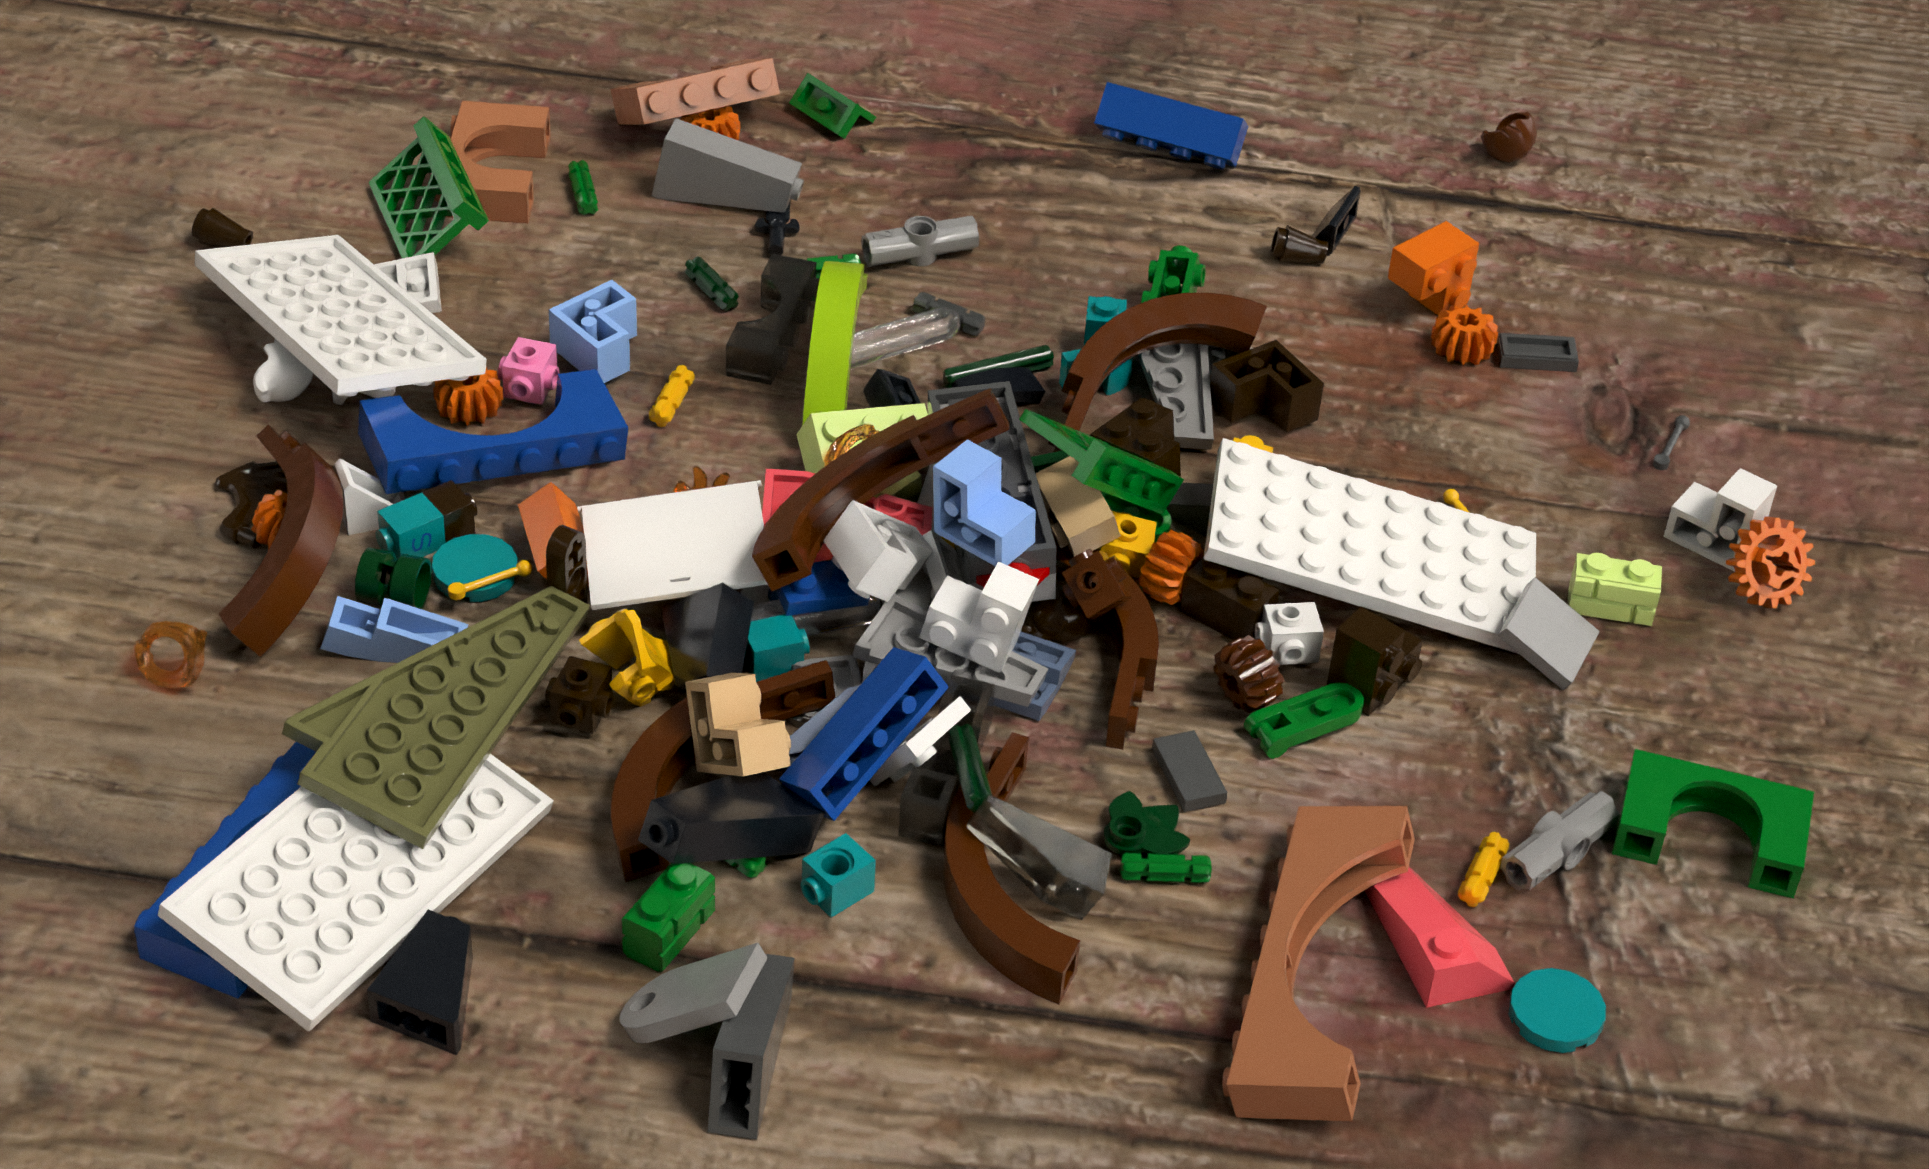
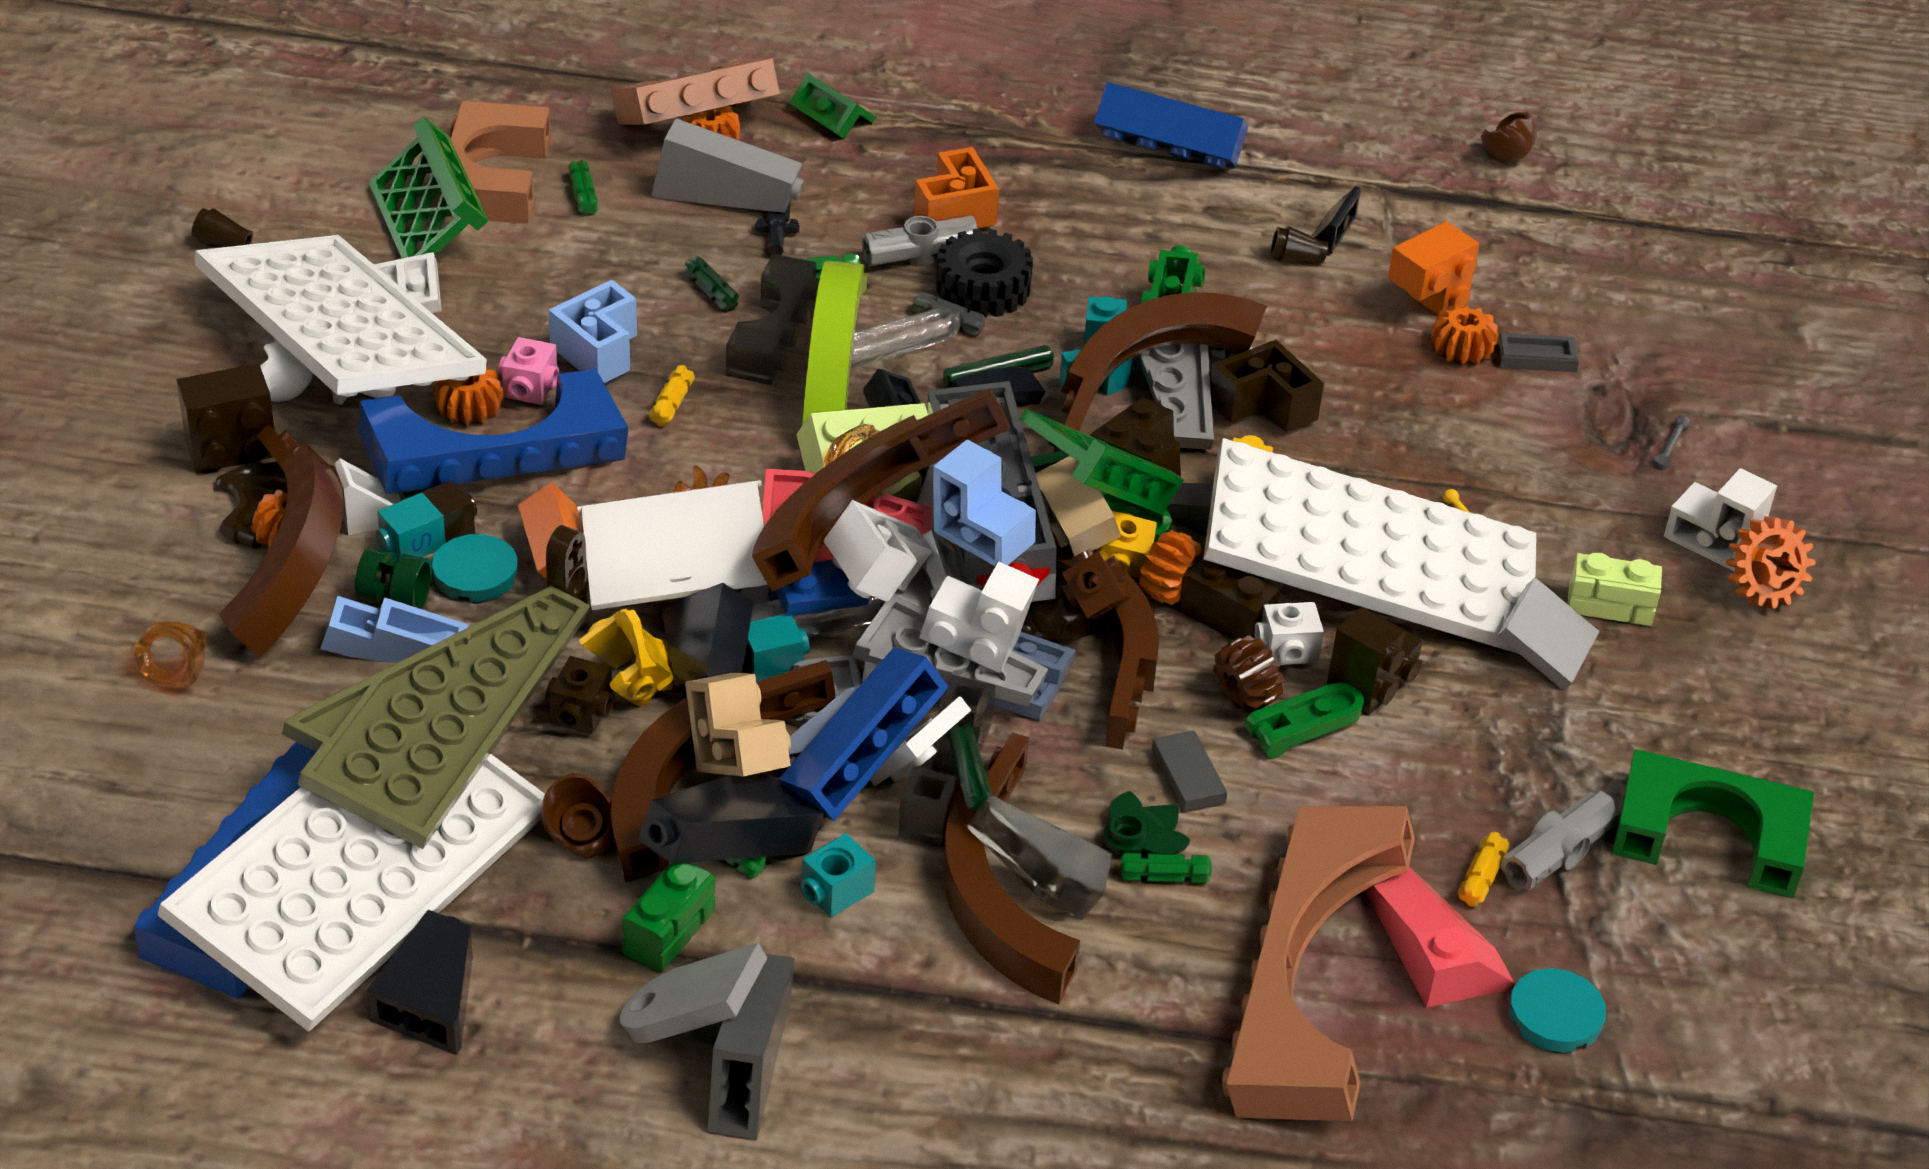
yellow hinge [448,560,533,600] -> none
none -> dark brown brick [176,363,275,473]
none -> reddish brown hair [541,773,614,859]
none -> orange brick [914,147,999,229]
none -> black tyre [936,229,1033,317]

